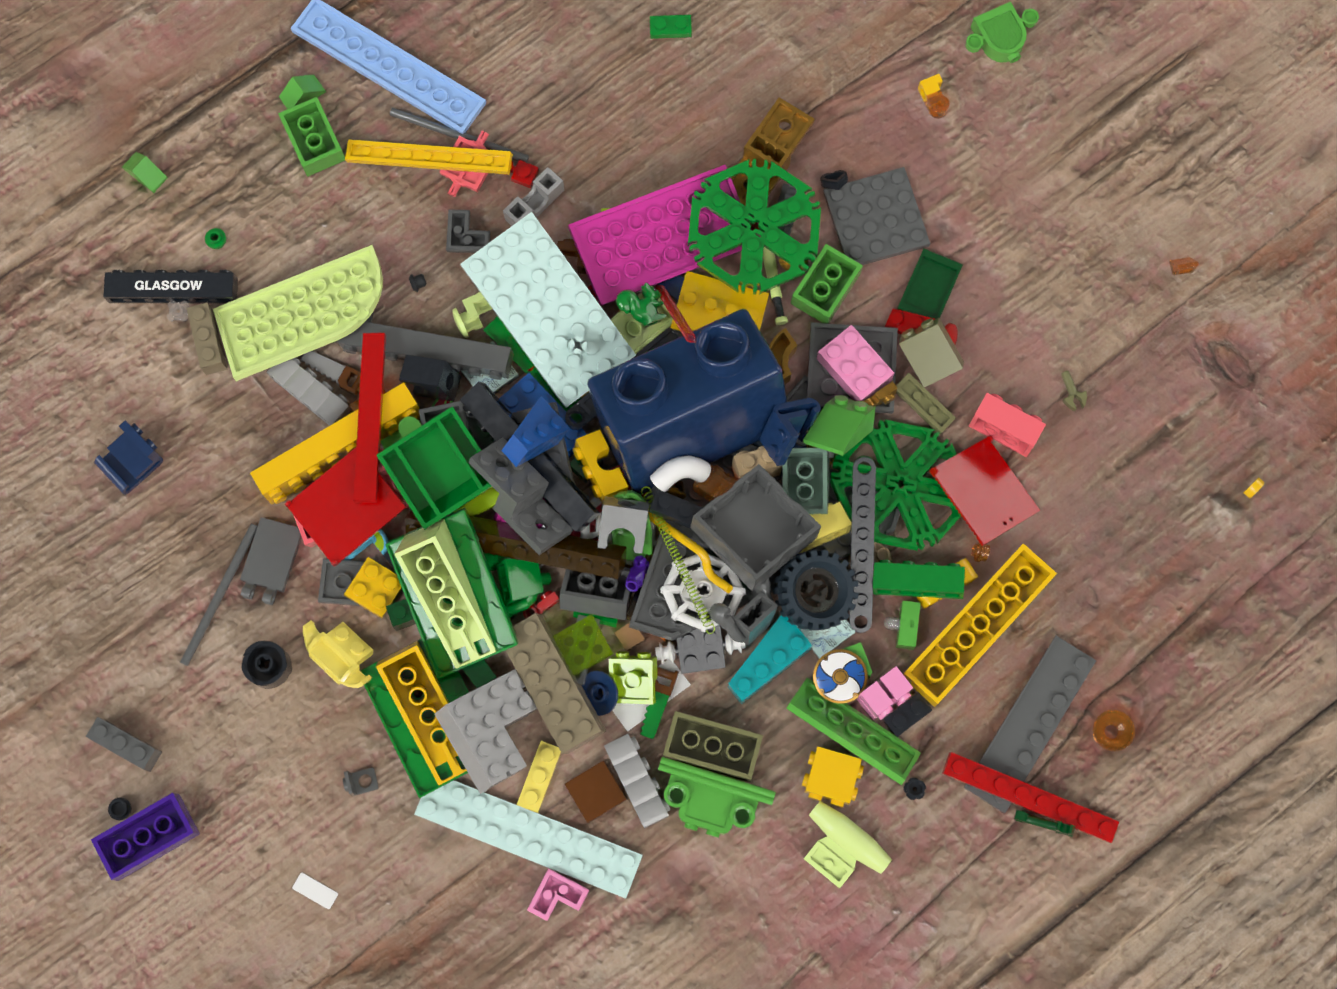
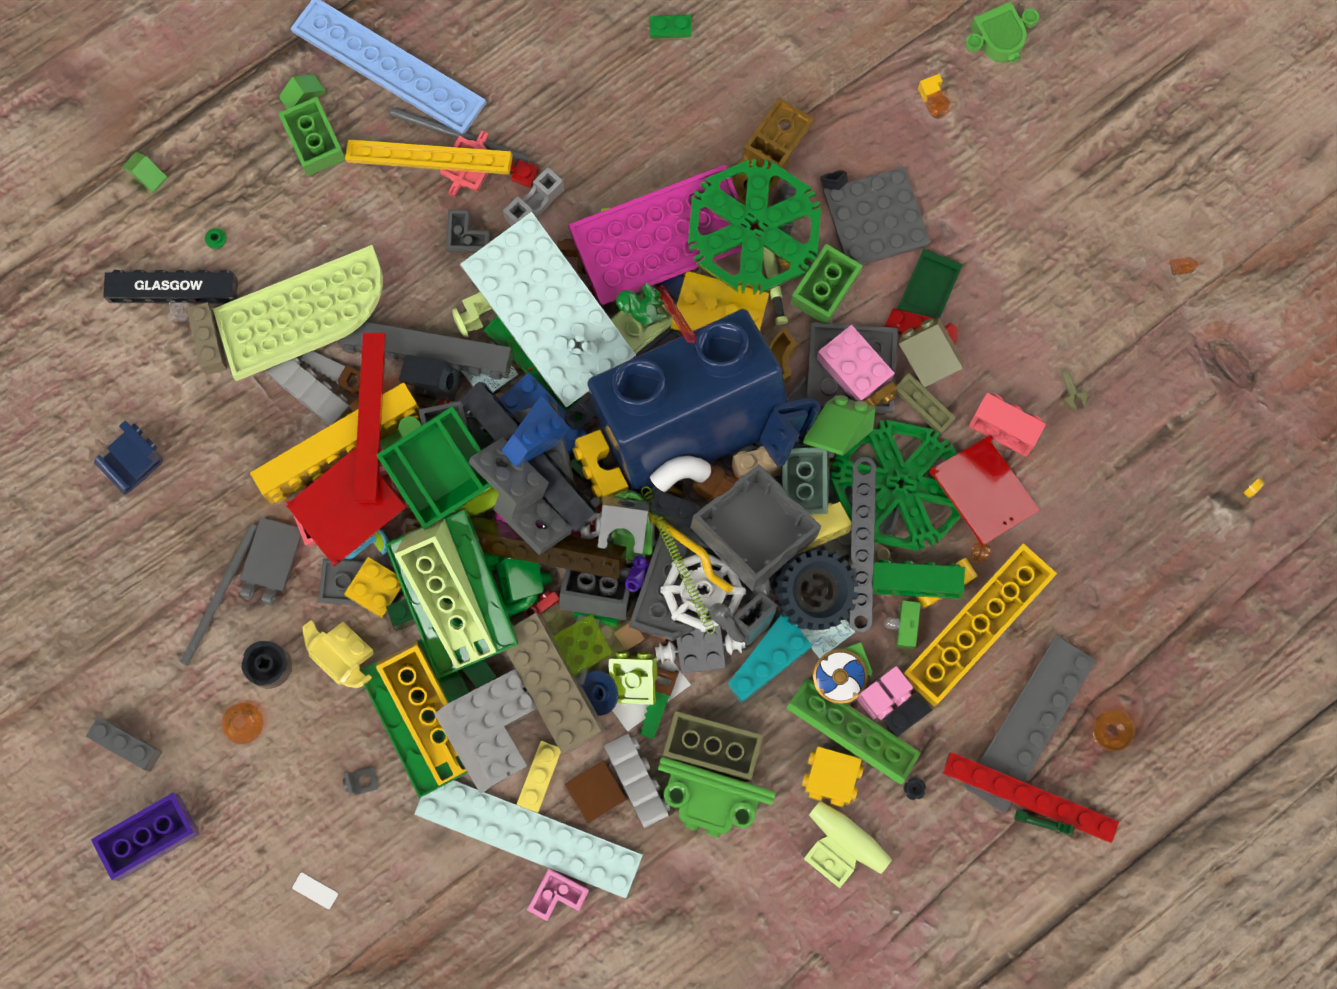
black plate [108,797,132,821] -> none
black piece [409,274,427,292] -> none
none -> clear orange piece [222,703,263,744]

